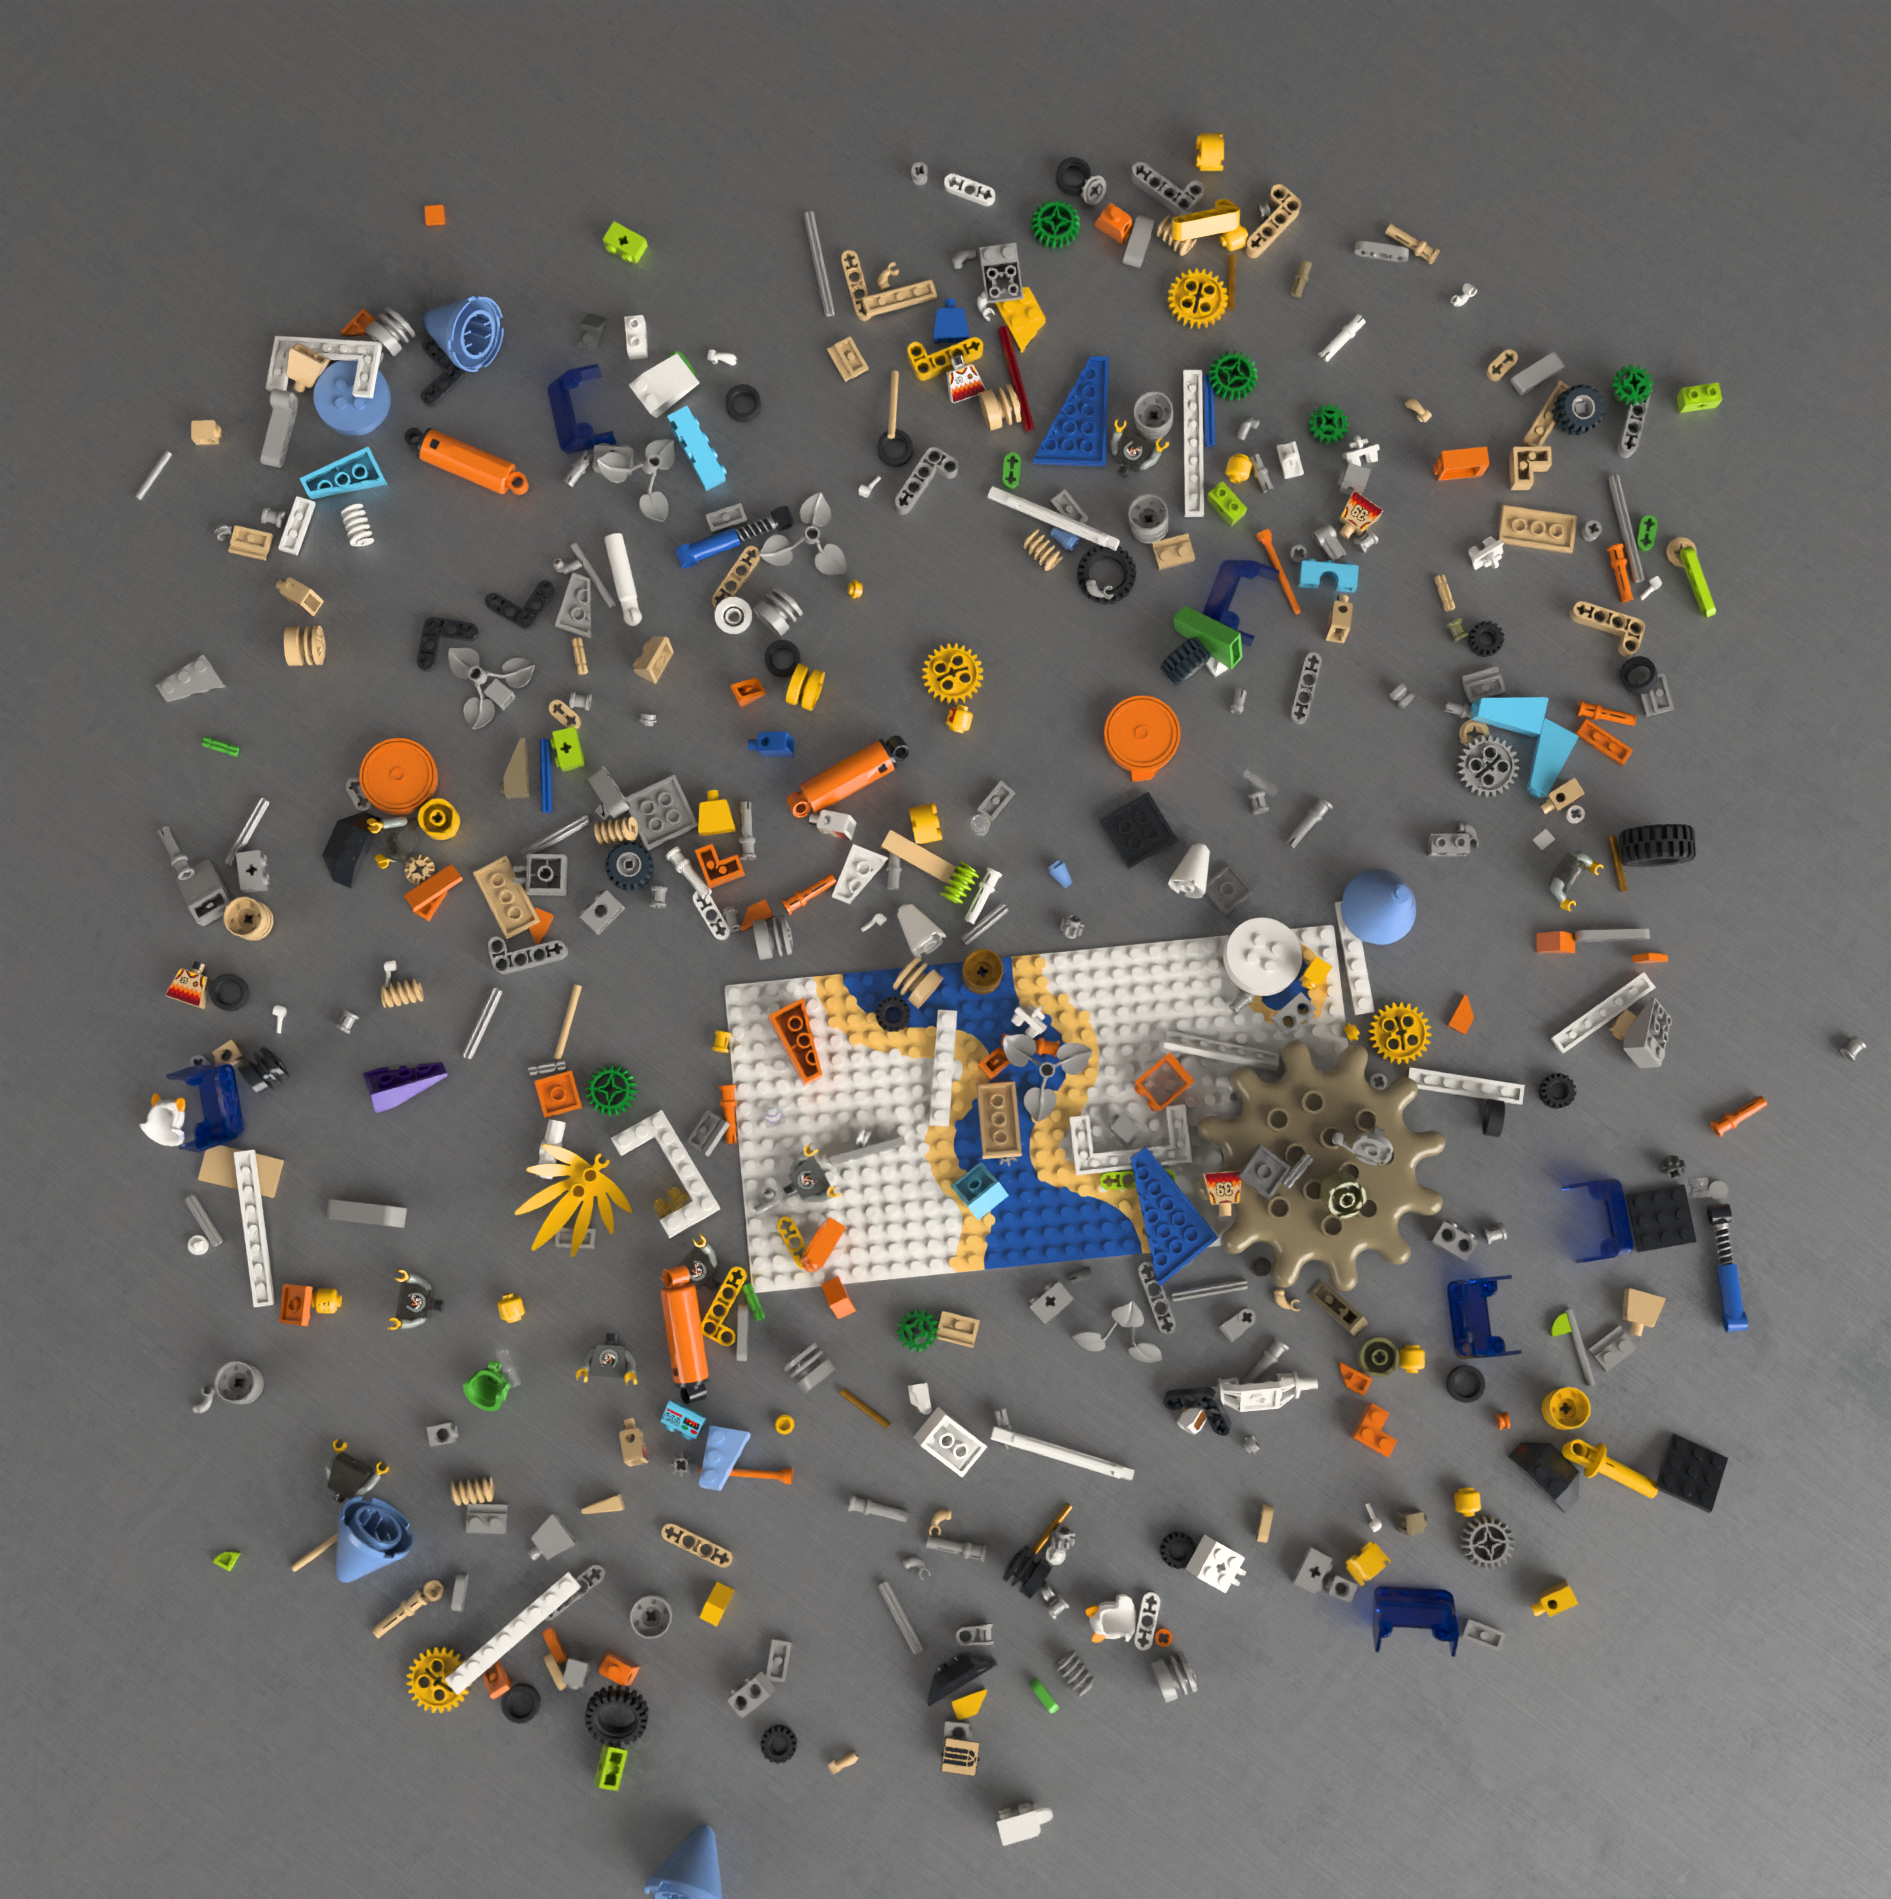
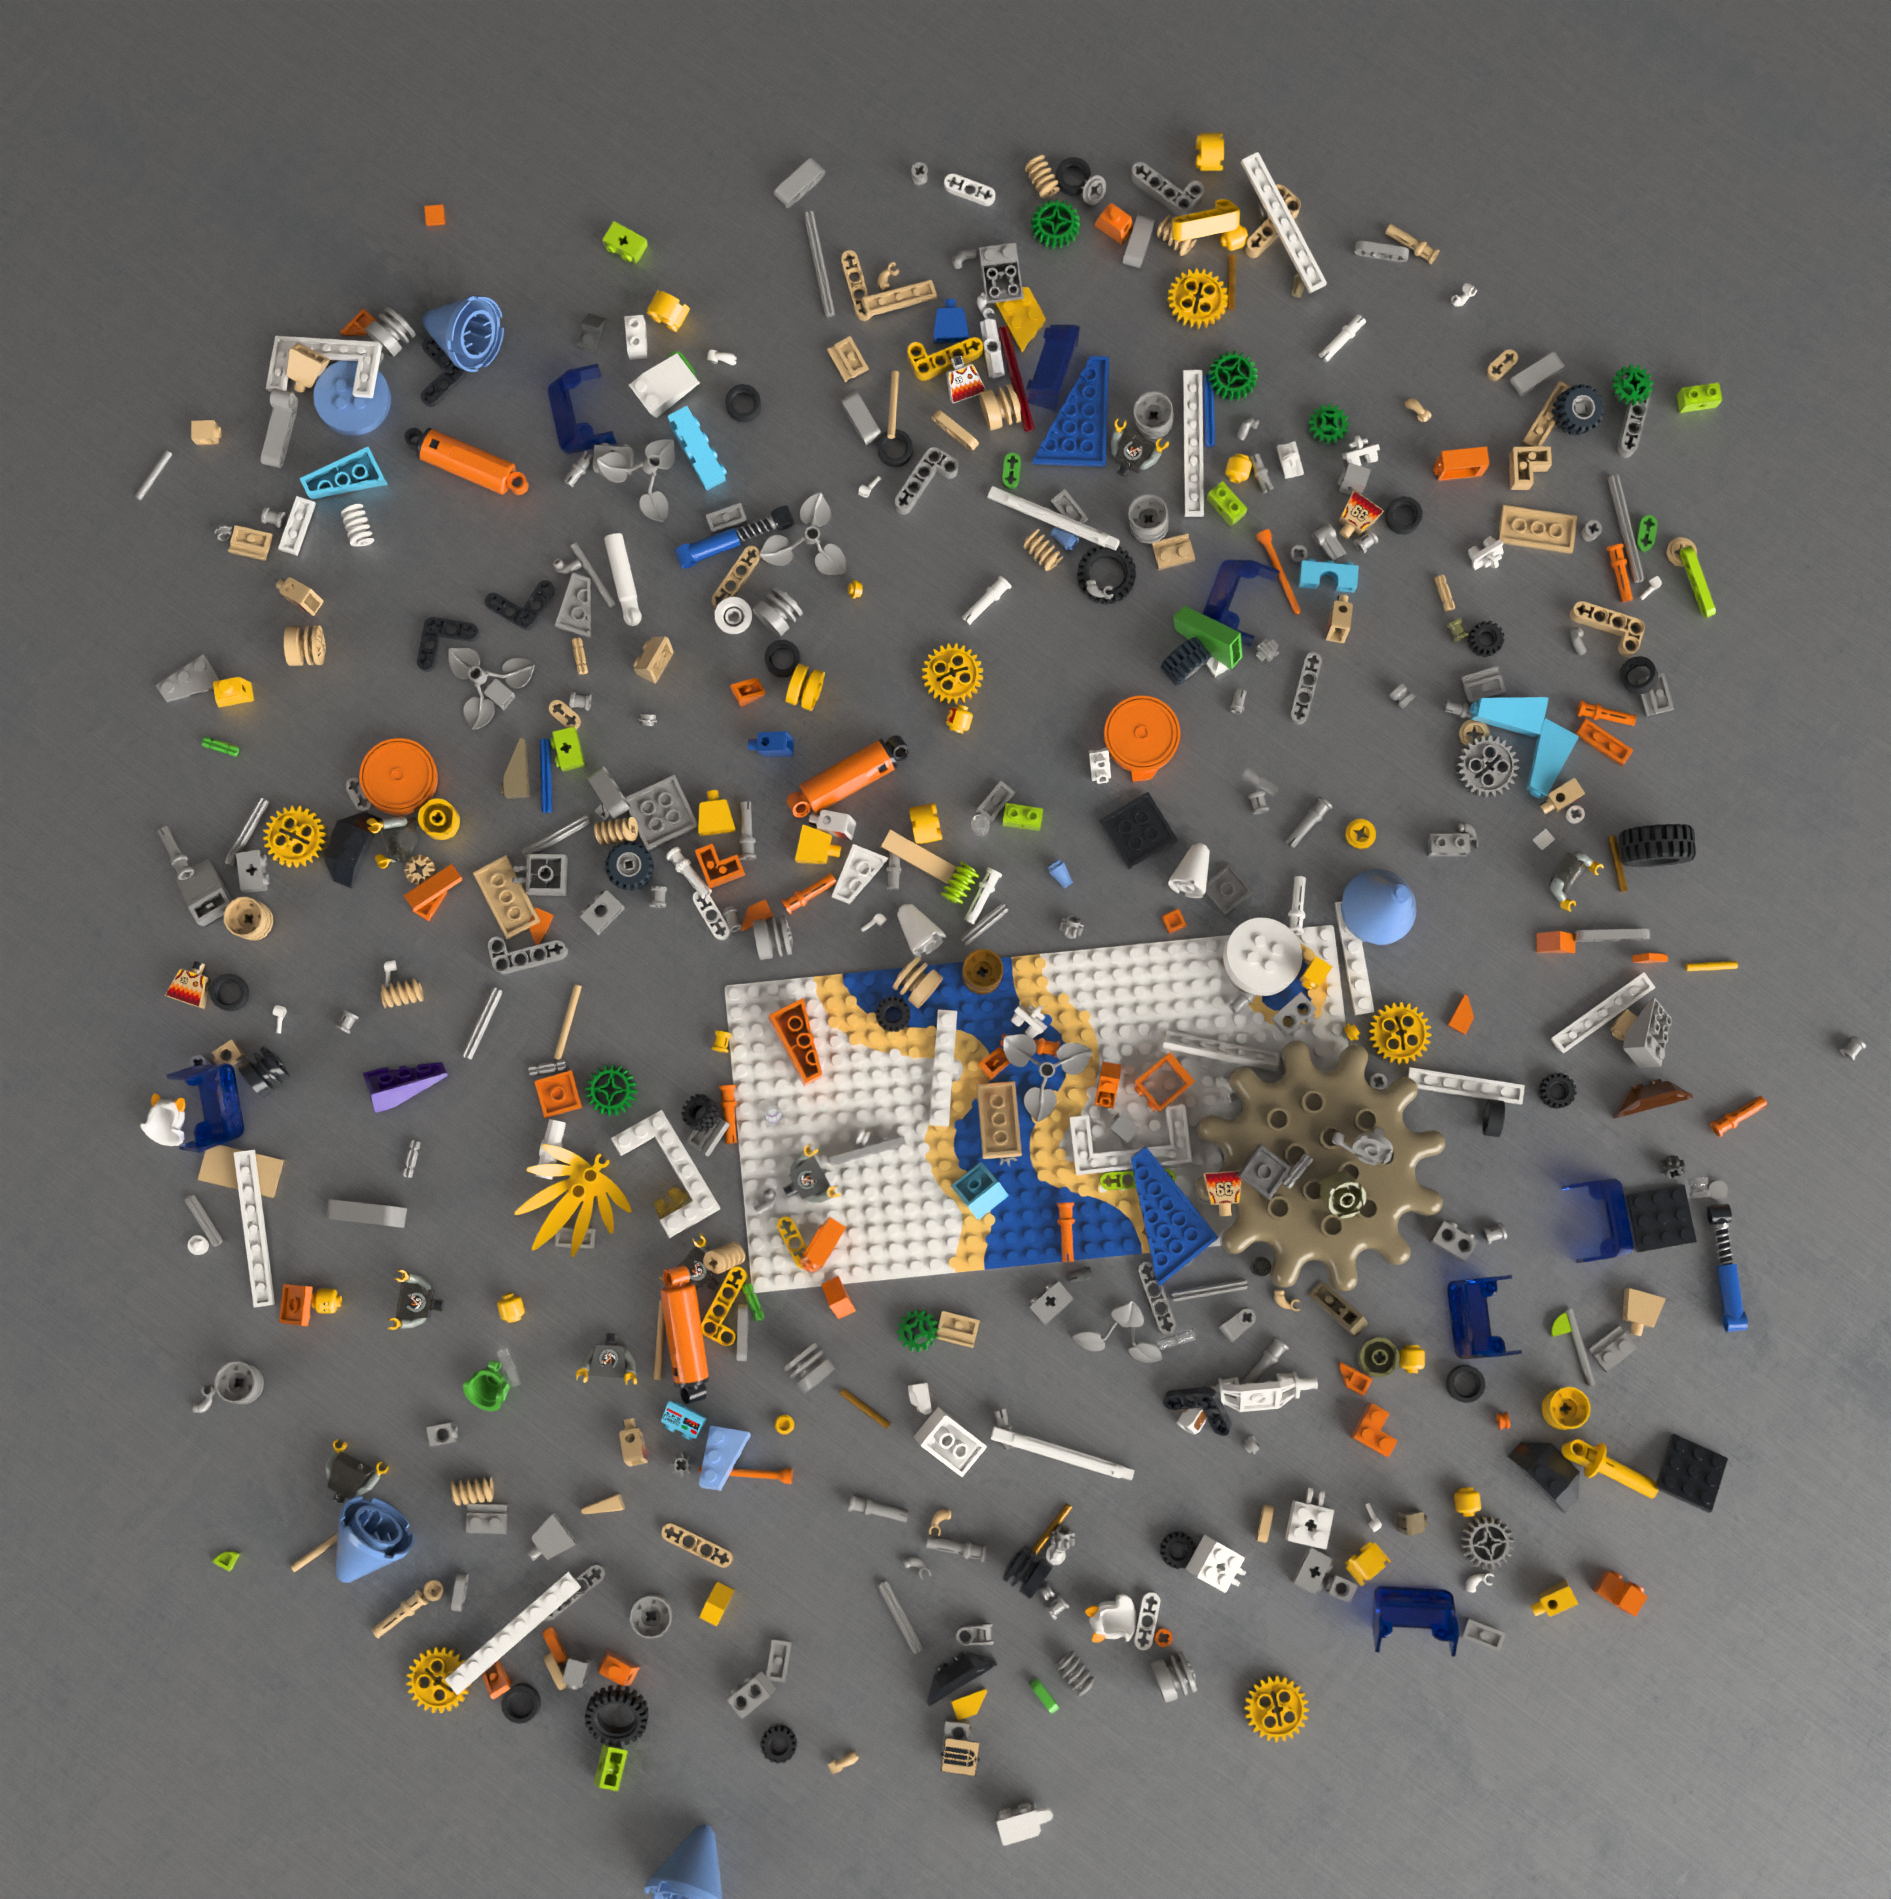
none -> yellow torso [213,677,254,707]
none -> yellow gear [263,806,327,868]
none -> light grey axle [402,1140,421,1178]
none -> yellow brick [647,290,690,332]
none -> tan bar [653,1300,665,1380]
none -> black tyre [681,1094,719,1132]
none -> tan piece [703,1241,745,1274]
none -> light grey beam [774,158,825,208]
none -> yellow torso [795,825,842,864]
none -> light grey beam [839,390,882,445]
none -> tan beam [931,410,979,451]
none -> white pin [961,575,1011,625]
none -> white piece [980,319,1005,378]
none -> lime brick [1002,803,1043,831]
none -> tan piece [1025,155,1060,199]
none -> clear blue windscreen [1026,324,1081,412]
none -> orange pin [1057,1202,1075,1262]
none -> white hips [1089,747,1111,784]
none -> orange slope [1094,1061,1122,1108]
none -> clear axle [1157,1328,1196,1351]
none -> orange tile [1161,908,1187,934]
none -> white plate [1240,152,1327,293]
none -> yellow gear [1244,1675,1309,1742]
none -> light grey gear [1256,639,1279,662]
none -> white hinge [1285,1488,1334,1549]
none -> white pin [1288,876,1306,935]
none -> yellow gear [1345,819,1376,849]
none -> black tyre [1385,496,1423,535]
none -> white arm [1465,1572,1494,1593]
none -> light grey arm [1570,627,1587,656]
none -> orange brick [1592,1570,1648,1617]
none -> reddish brown wedge [1613,1079,1693,1119]
none -> yellow piece [1686,961,1738,971]

